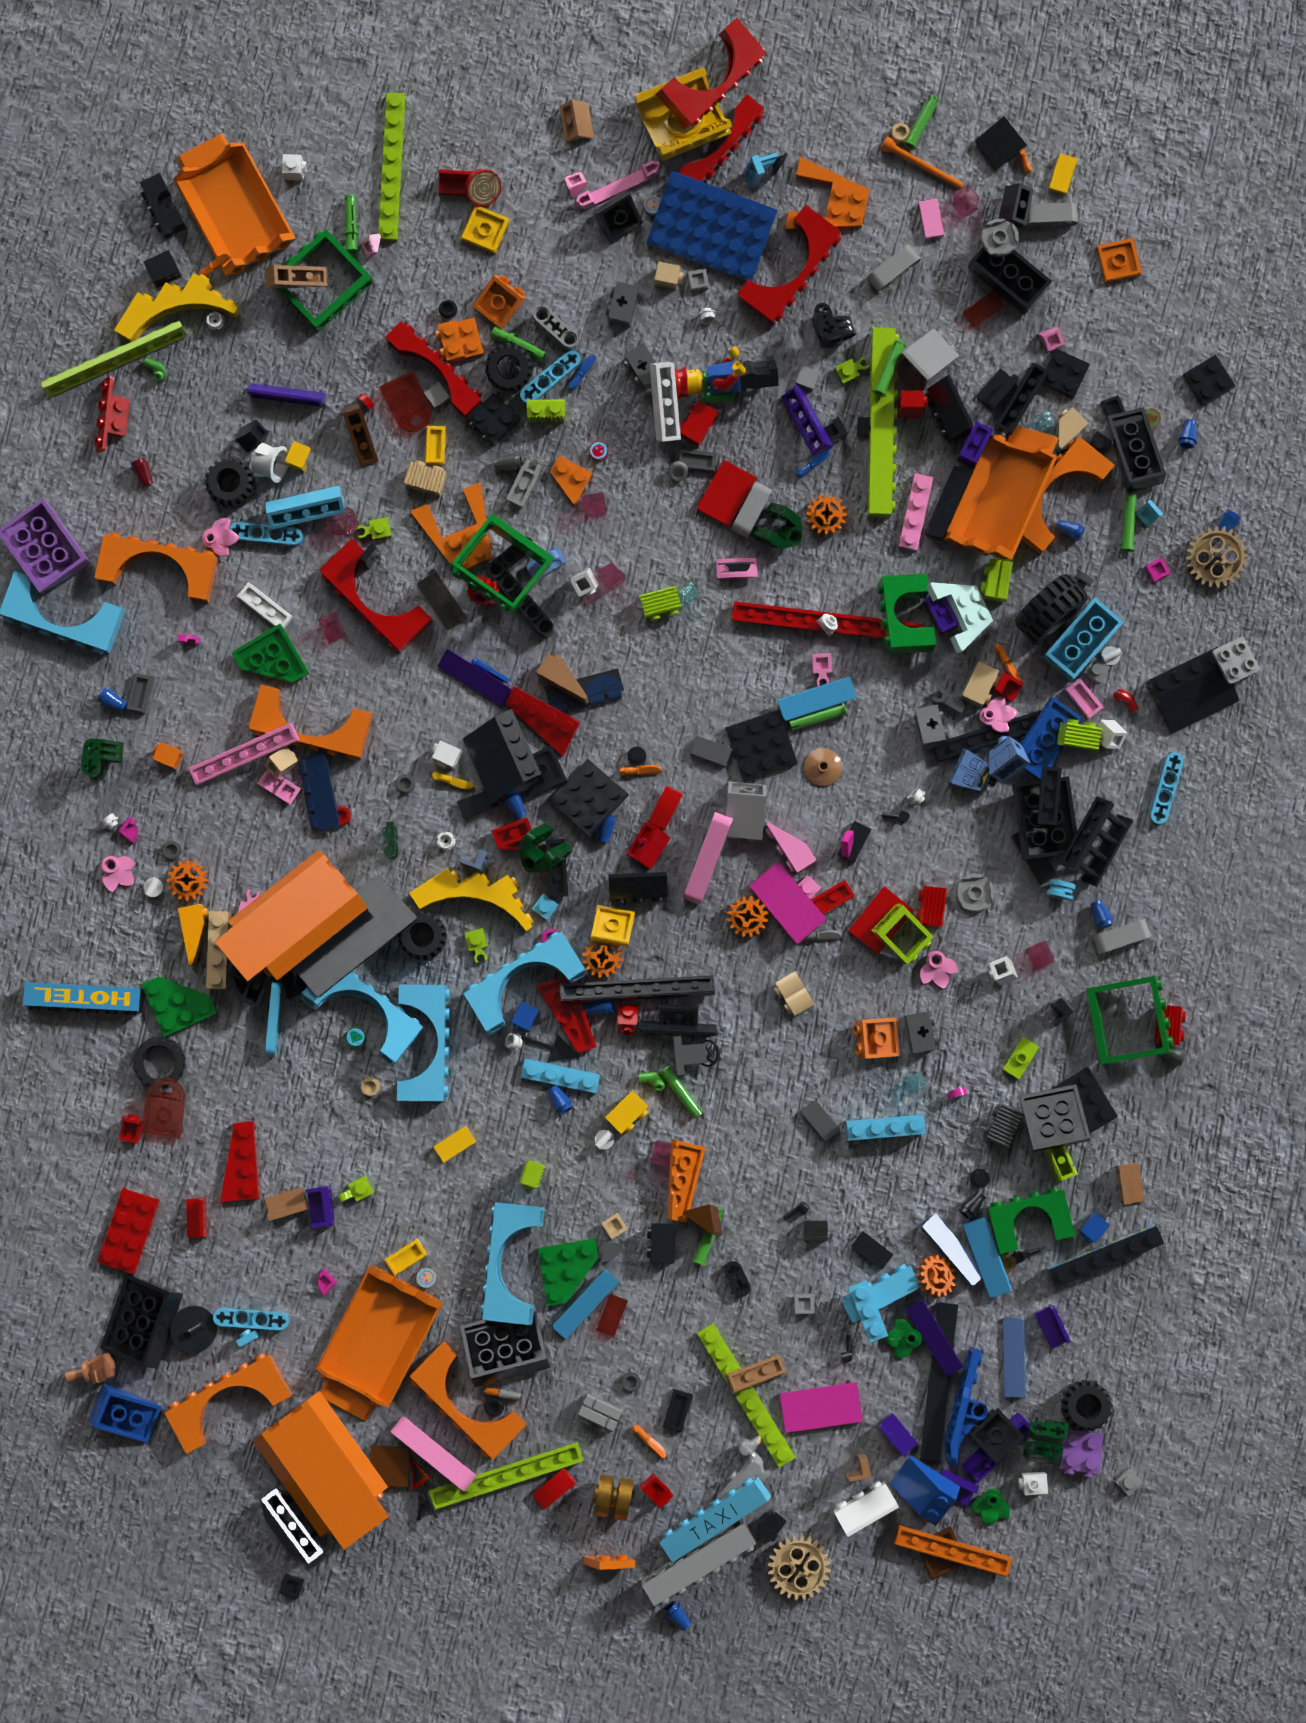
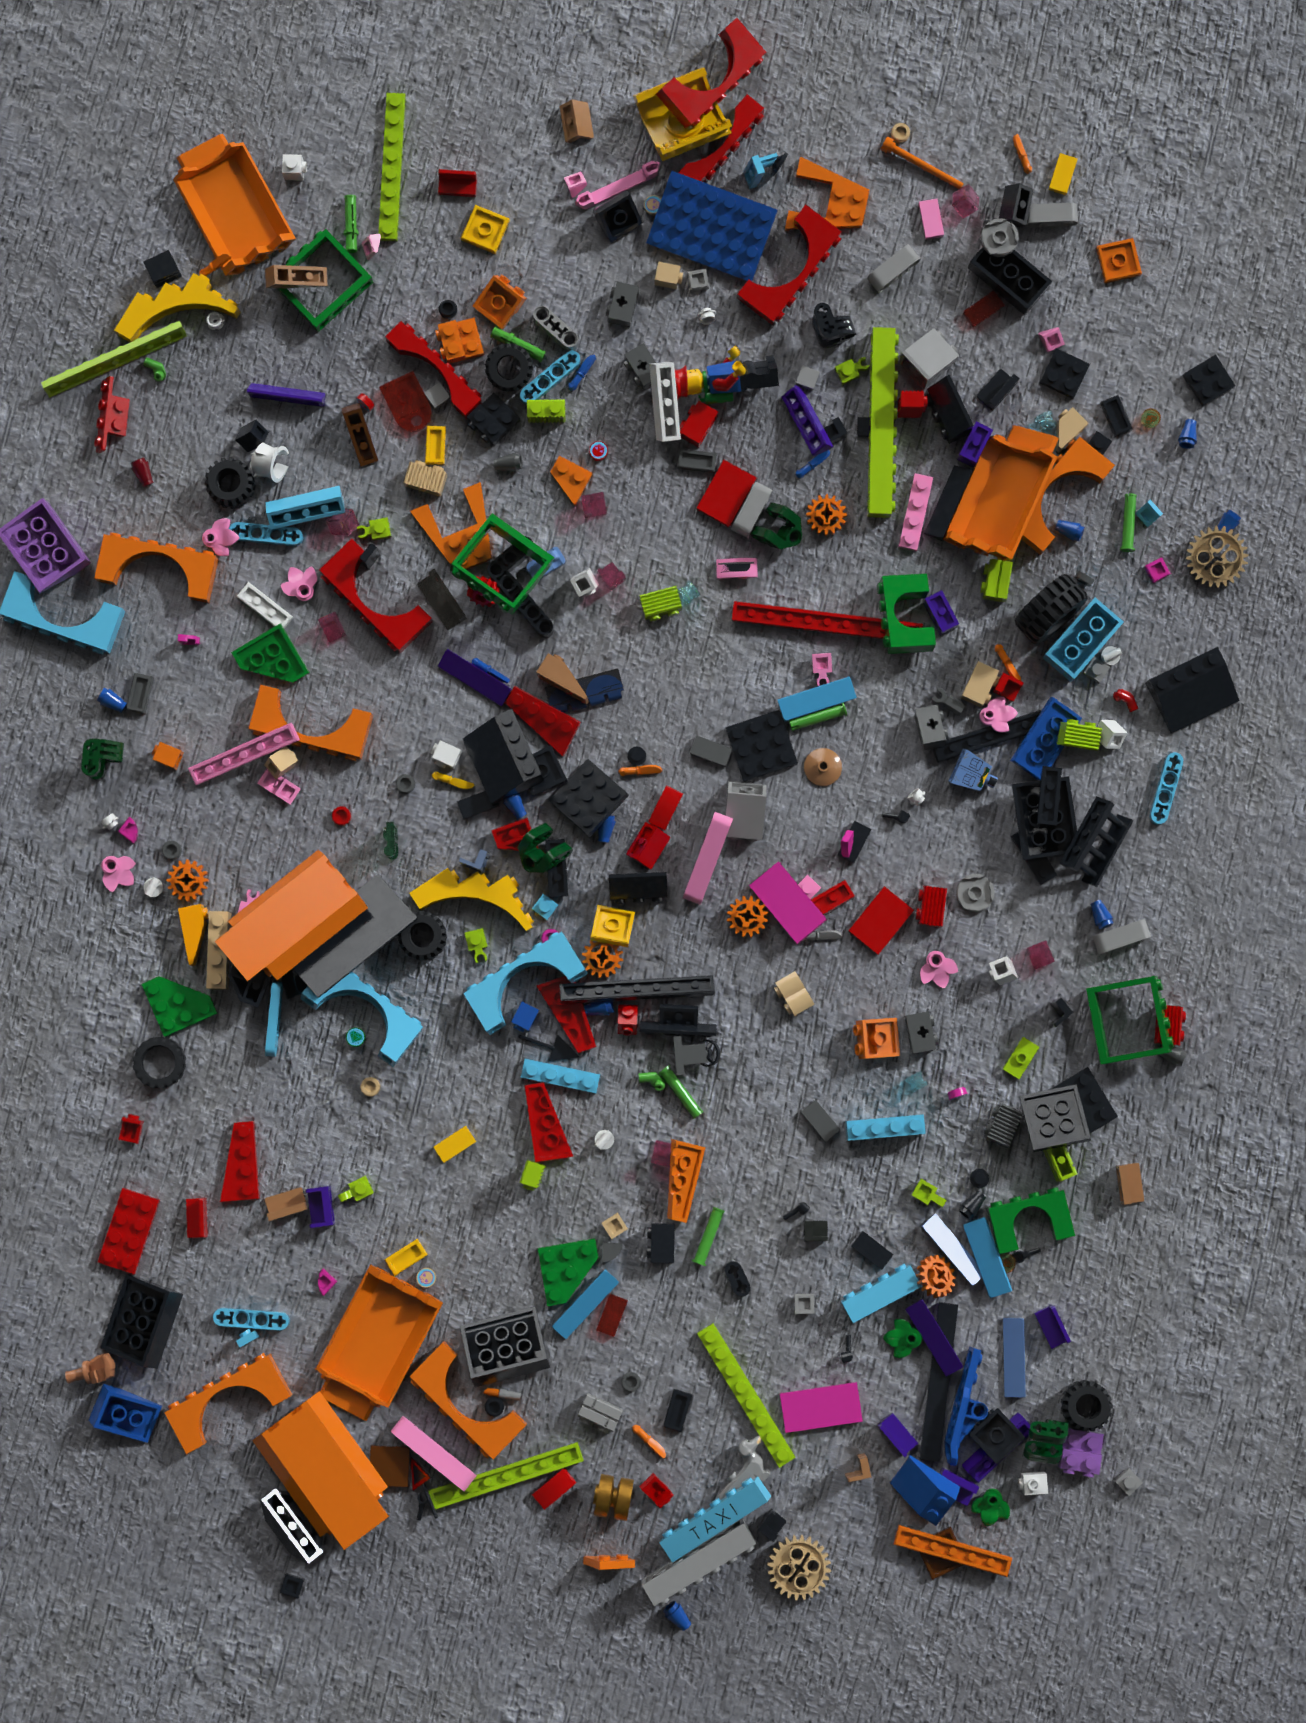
dark azure brick [23,982,144,1015] -> none
black arch [139,173,186,238] -> none
clear red tile [142,1078,186,1138] -> none
black shield [170,1306,217,1353] -> none
yellow panel [285,441,311,473] -> none
dark blue windscreen [298,752,340,831] -> none
medium azure arch [397,984,450,1101] -> none
white plate [436,832,455,851] -> none
tile [465,169,502,207] -> none
medium azure arch [480,1202,545,1325] -> none
white plate [505,1033,522,1052] -> none
light grey hinge [506,454,545,508] -> none
blue cone [547,1085,573,1115] -> none
yellow brick [605,1090,649,1134] -> none
light grey tile [669,461,688,482] -> none
reddish brown slope [683,1204,722,1237] -> none
medium nougat tile [725,1354,786,1393] -> none
bright pink slope [765,822,817,874] -> none
white plate [817,614,838,636] -> none
white slope [833,1481,899,1537] -> none
medium azure plate [848,1280,888,1343] -> none
lime window [871,903,933,965] -> none
bright green pin [872,340,906,397] -> none
bright green pin [903,95,939,150] -> none
light aqua wing [926,583,993,654] -> none
black tile [974,116,1027,170] -> none
medium blue torso [989,736,1030,783] -> none
black slope [994,362,1050,435] -> none
medium azure wheel [1046,879,1076,901] -> none
black brick [1046,1225,1164,1288] -> none
bright pink tile [1064,678,1104,720] -> none
blue brick [1078,1212,1110,1243] -> none
black slope [1107,407,1166,493] -> none
light grey bracket [1212,636,1261,684] -> none
none -> bright pink plate [281,566,317,601]
none -> red wing [525,1082,574,1162]
none -> lime plate [911,1179,947,1207]

